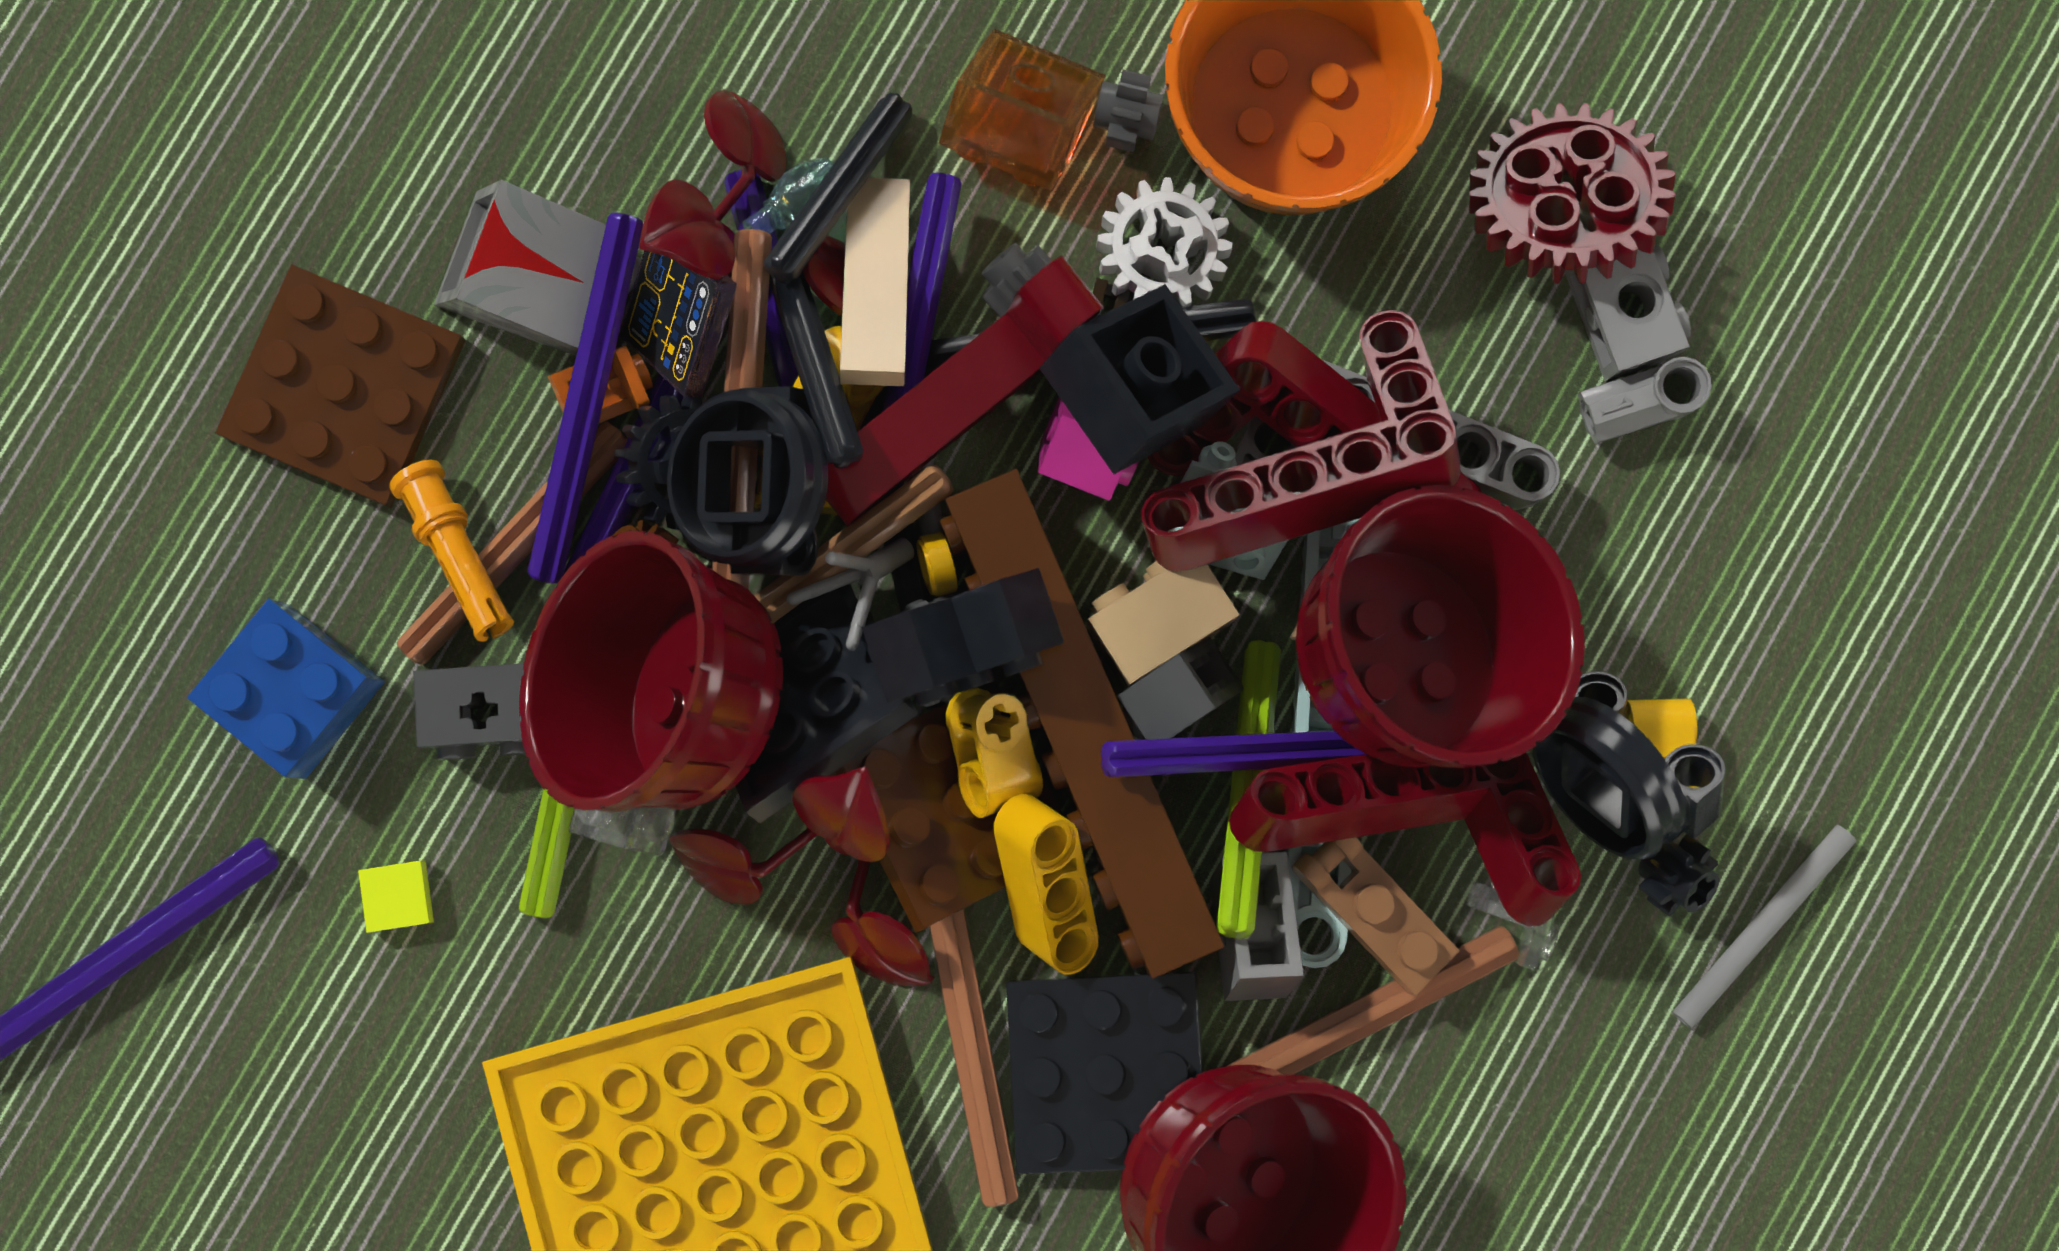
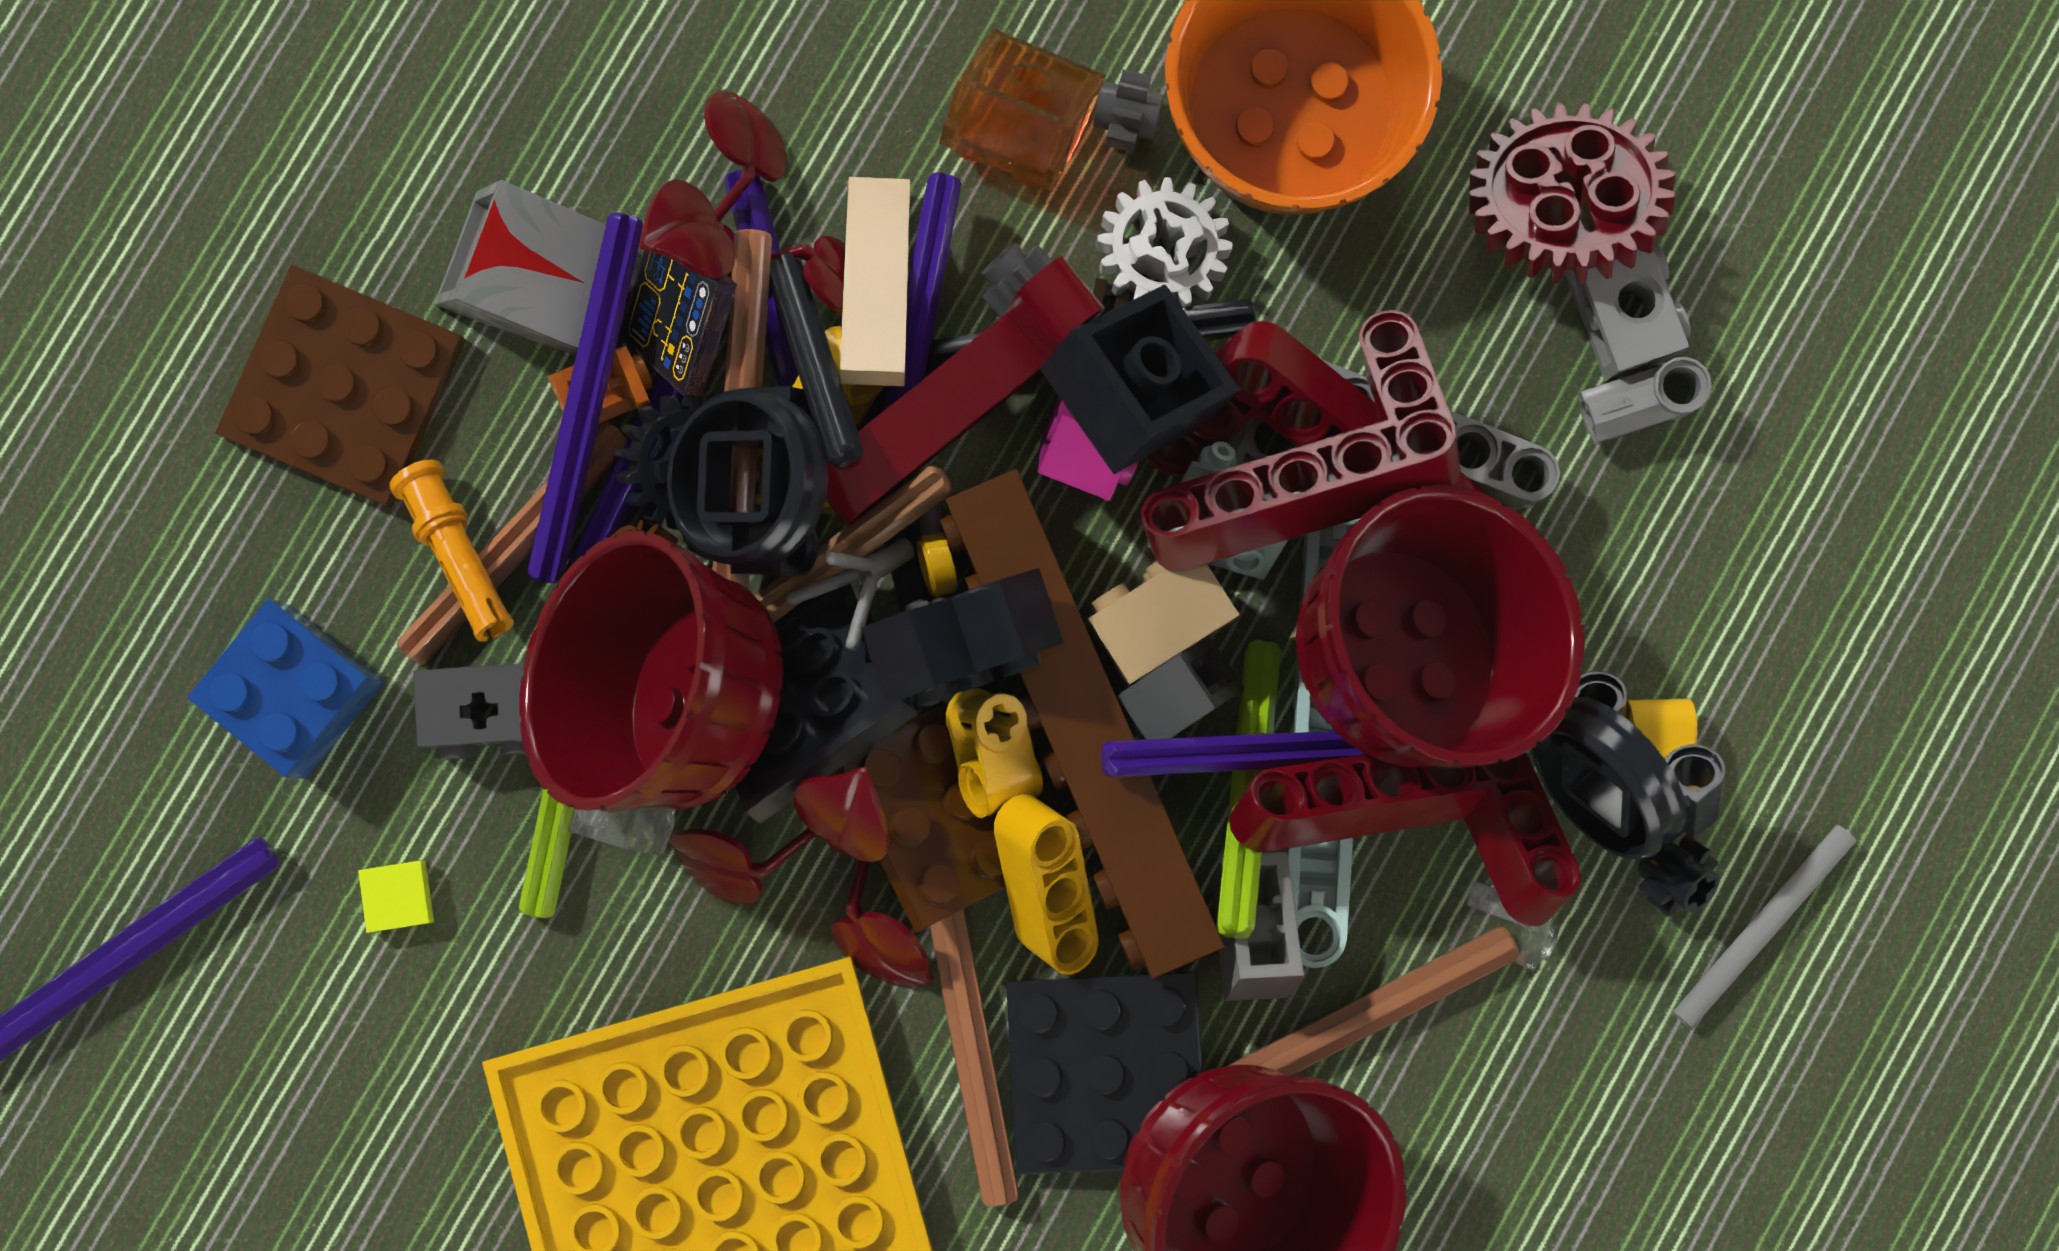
clear light blue piece [743,158,834,233] -> none
black axle [764,92,912,284] -> none
medium nougat plate [1291,837,1460,996] -> none

